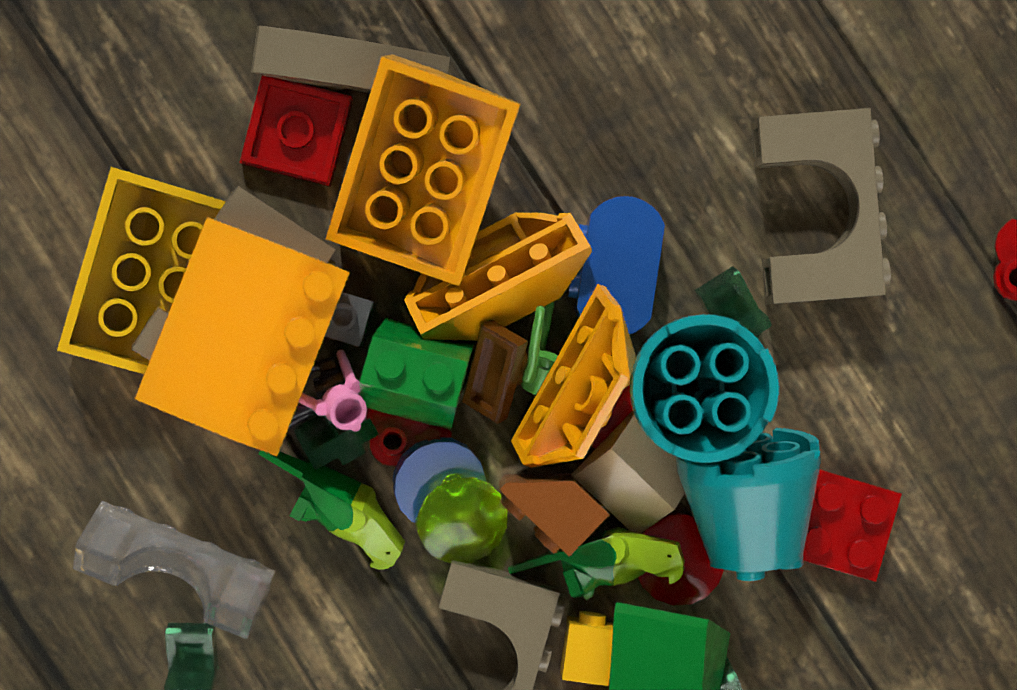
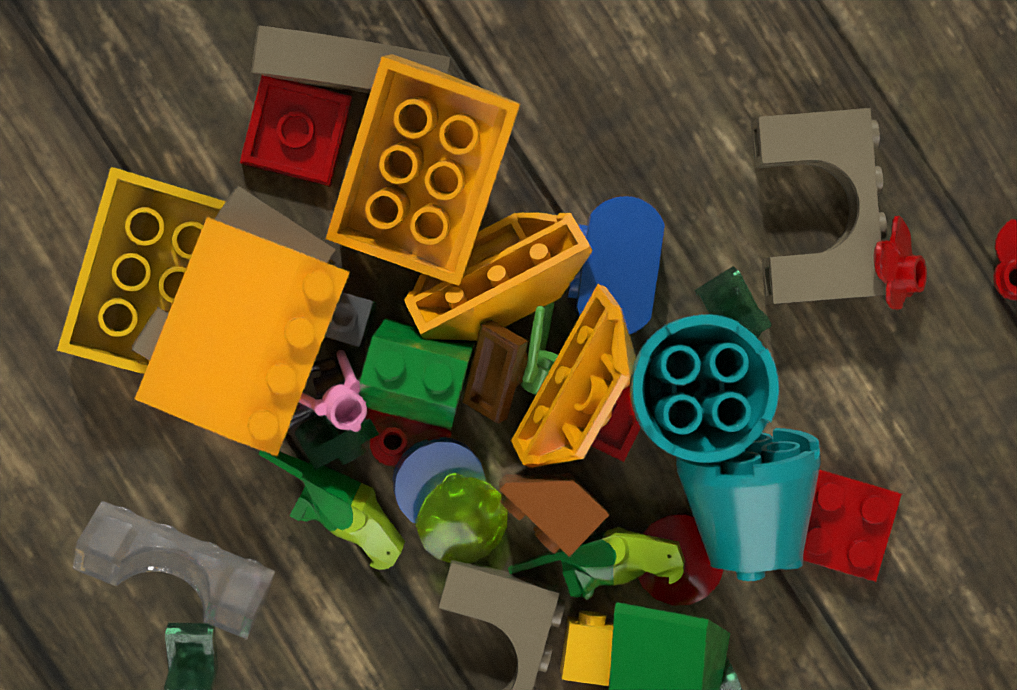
tan slope [571,411,685,534] -> none
none -> red plate [873,216,927,310]

